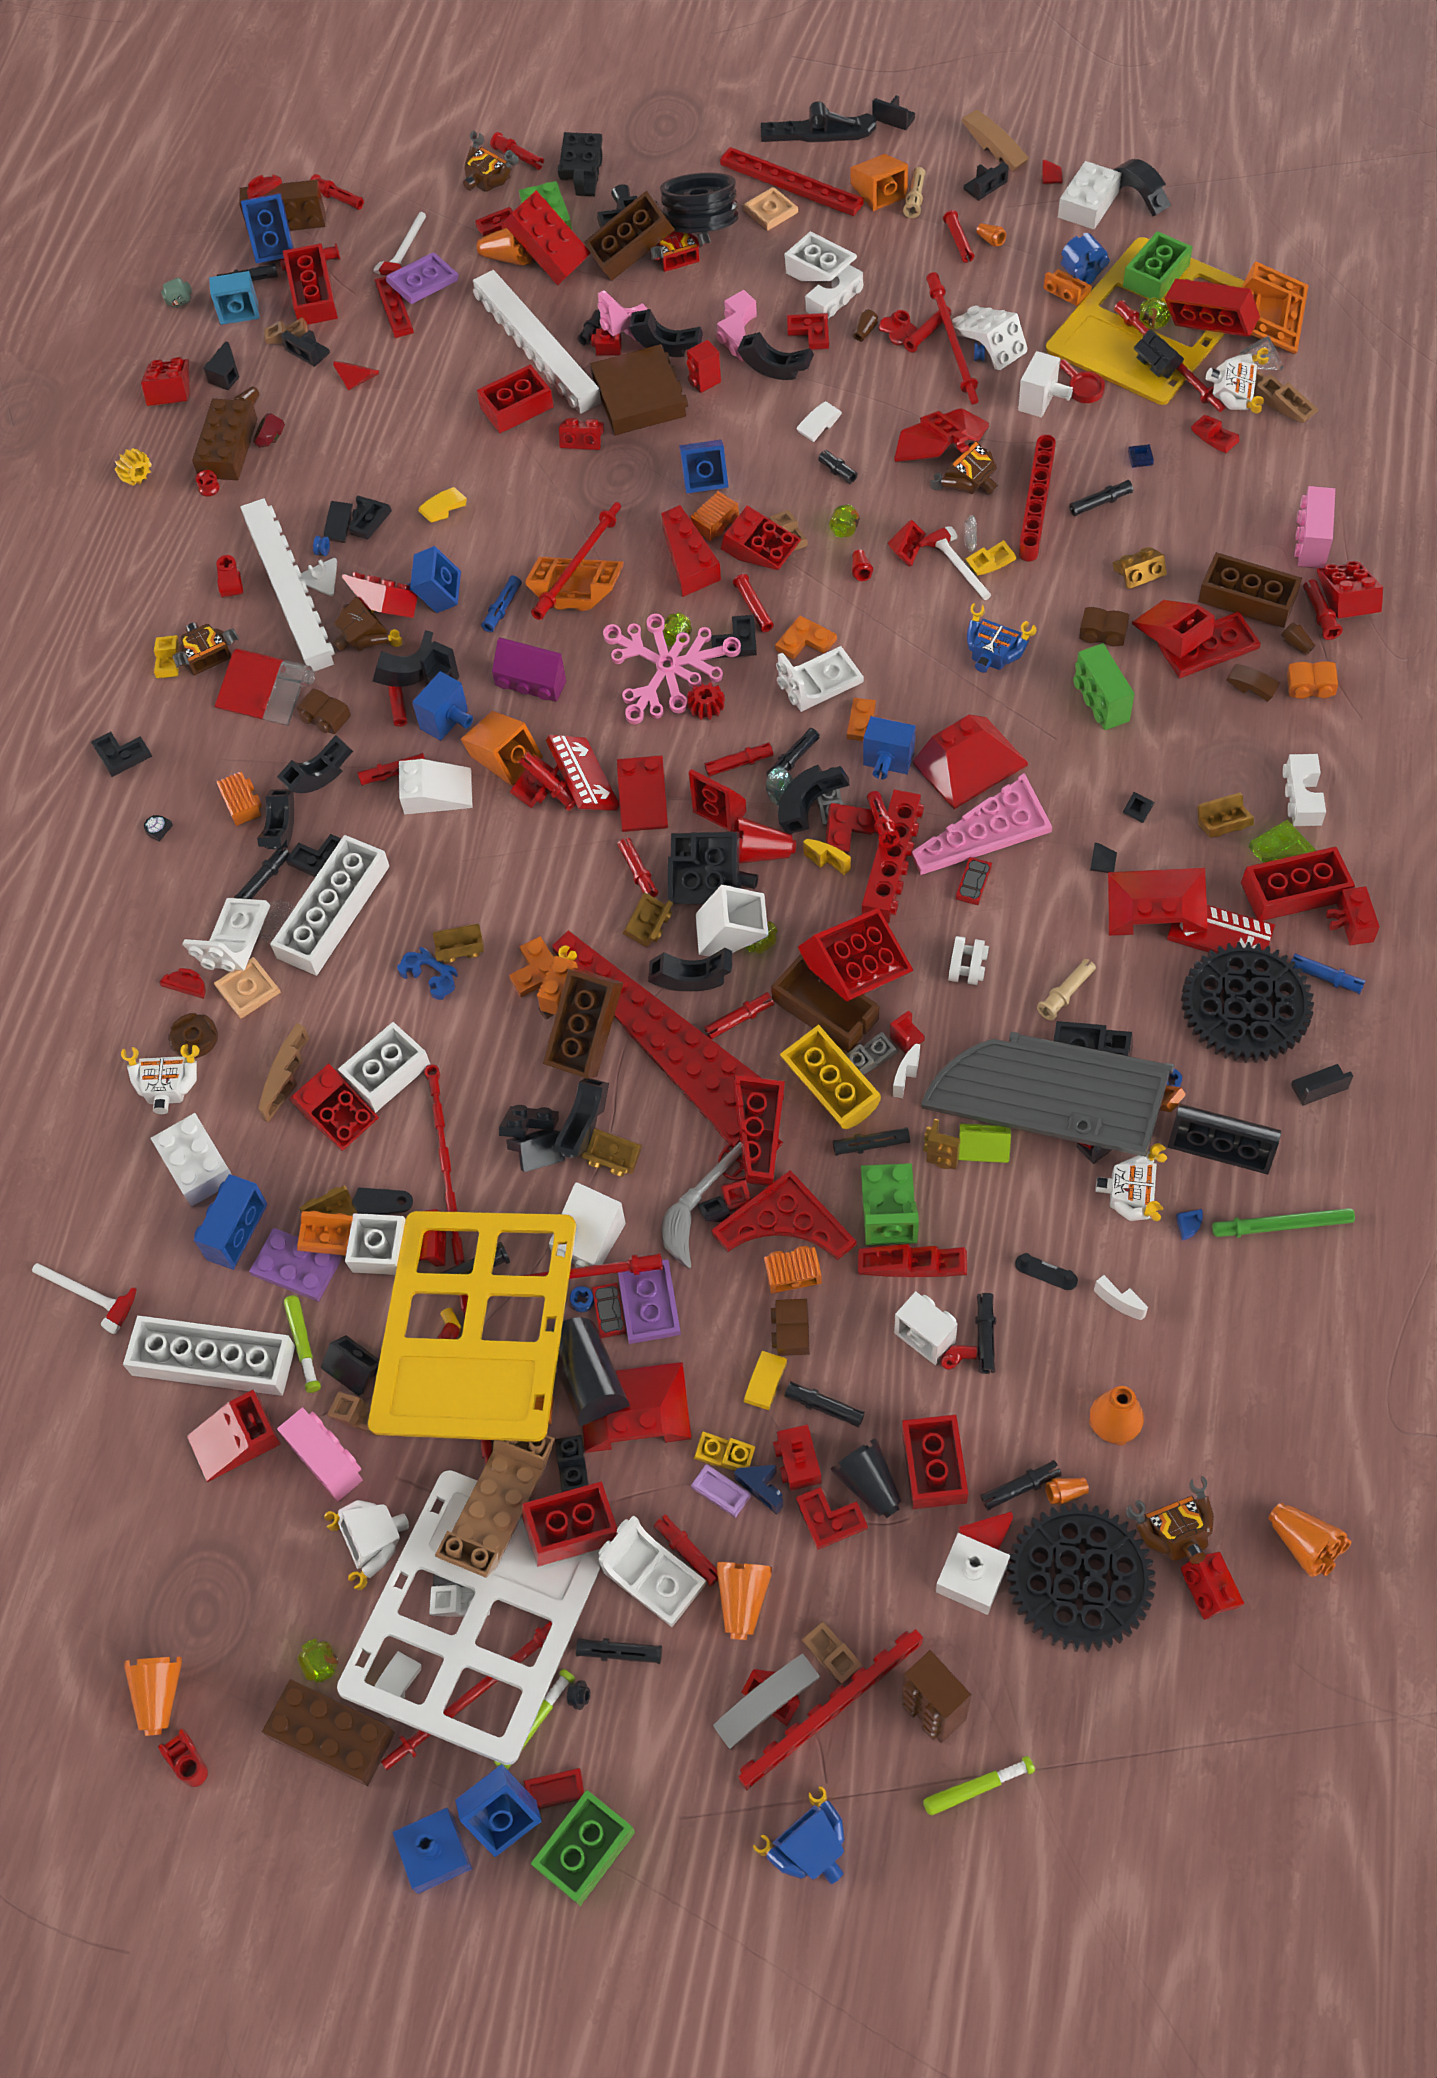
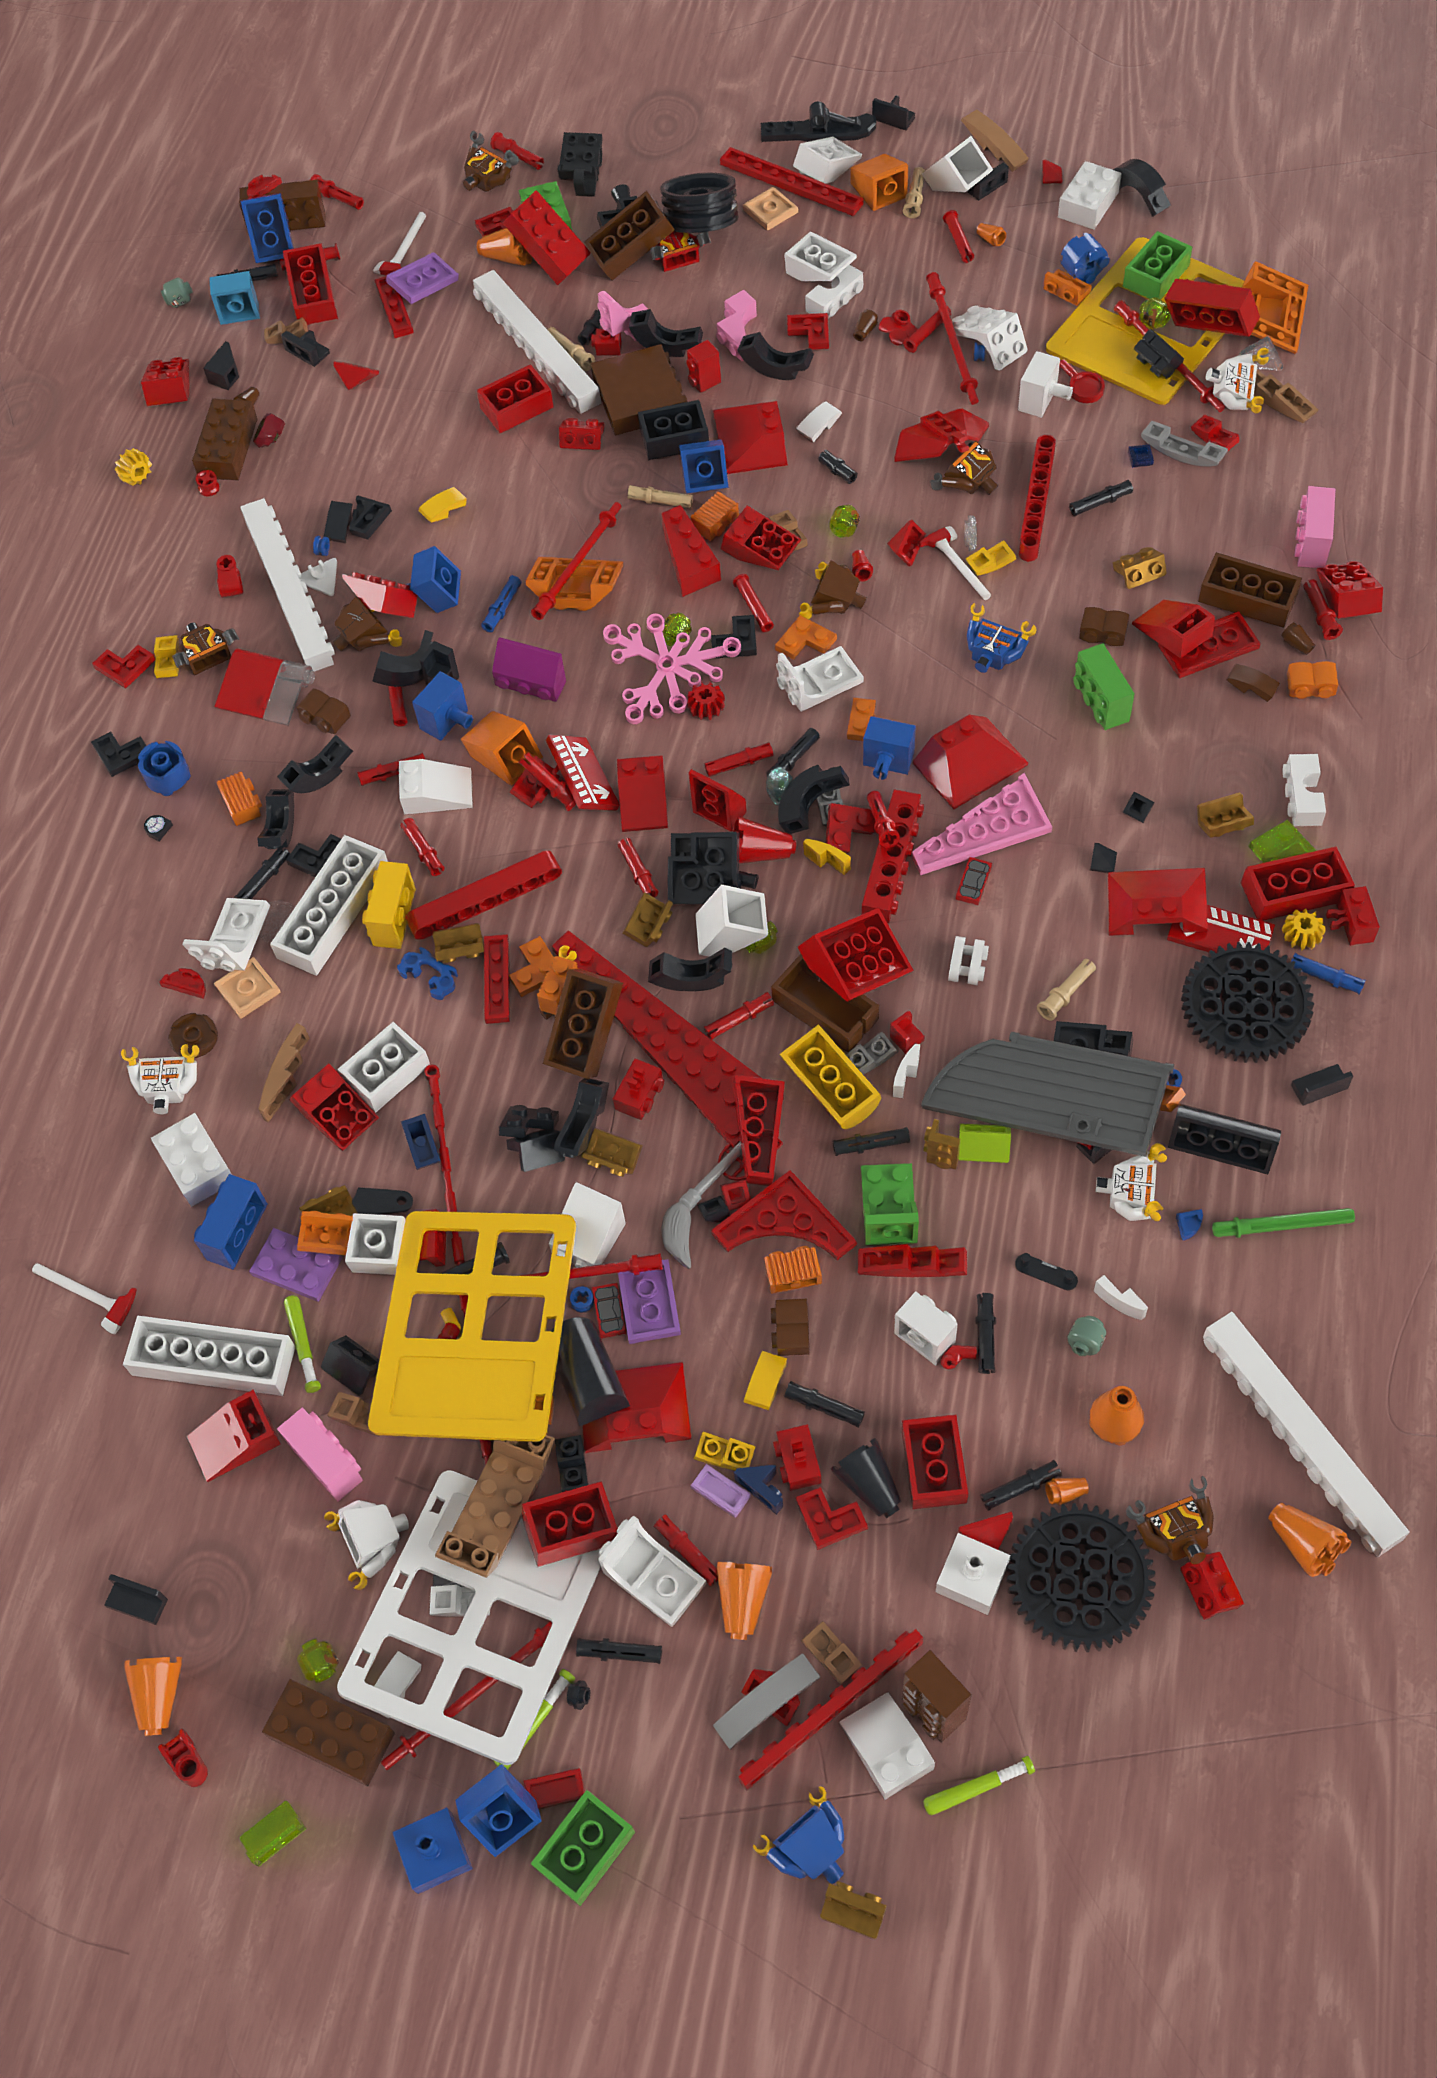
none -> red plate [92,645,156,689]
none -> black panel [104,1574,168,1625]
none -> blue brick [138,741,191,796]
none -> clear neon green panel [240,1801,307,1867]
none -> yellow brick [362,861,416,949]
none -> red pin [400,818,445,876]
none -> dark blue slope [401,1114,441,1170]
none -> red beam [405,851,562,940]
none -> red plate [484,934,510,1024]
none -> tan pin [548,327,595,371]
none -> red brick [613,1058,665,1120]
none -> tan pin [628,485,693,509]
none -> black brick [638,400,709,460]
none -> red slope [713,401,788,474]
none -> white slope [793,137,862,183]
none -> reddish brown torso [799,560,867,619]
none -> pearl gold bracket [820,1881,886,1939]
none -> white slope [839,1692,935,1800]
none -> white slope [922,136,993,192]
none -> sand green head [1067,1316,1107,1356]
none -> light grey slope [1141,421,1228,466]
none -> white brick [1203,1312,1409,1558]
none -> yellow gear [1282,908,1326,951]

